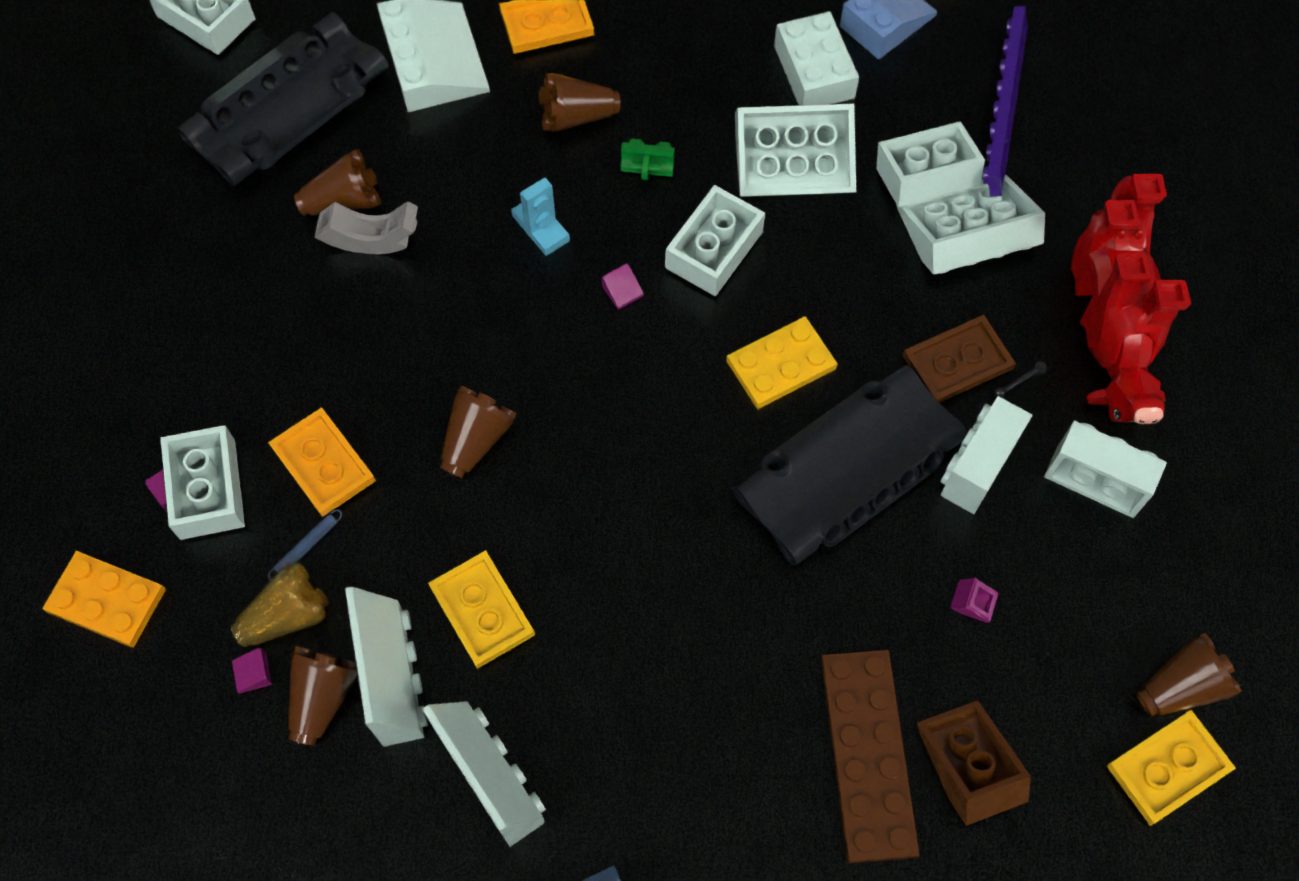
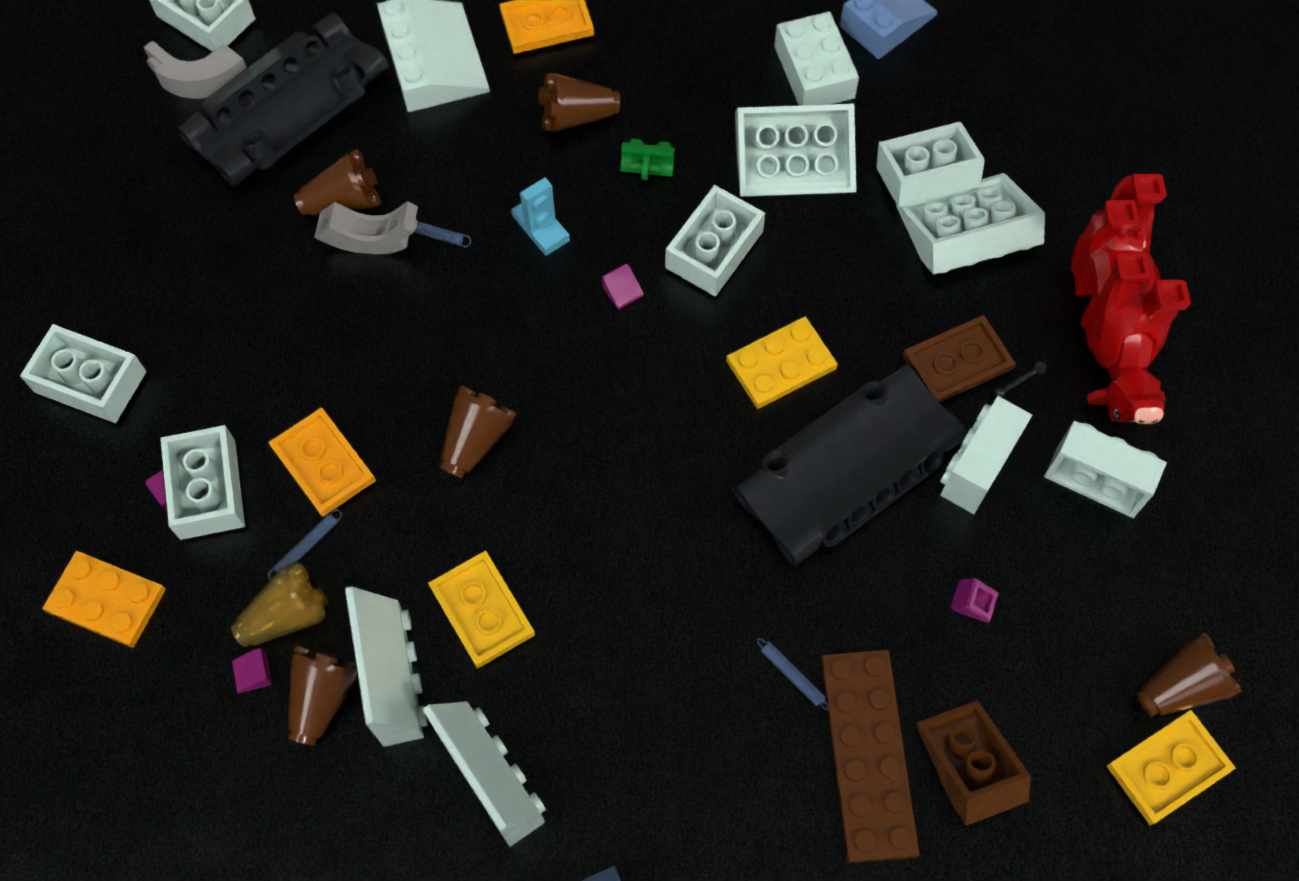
dark purple plate [983,6,1028,196] -> none
none -> light aqua brick [20,324,147,423]
none -> light grey arch [144,41,247,99]
none -> medium blue piece [415,221,471,247]
none -> medium blue piece [757,638,829,710]

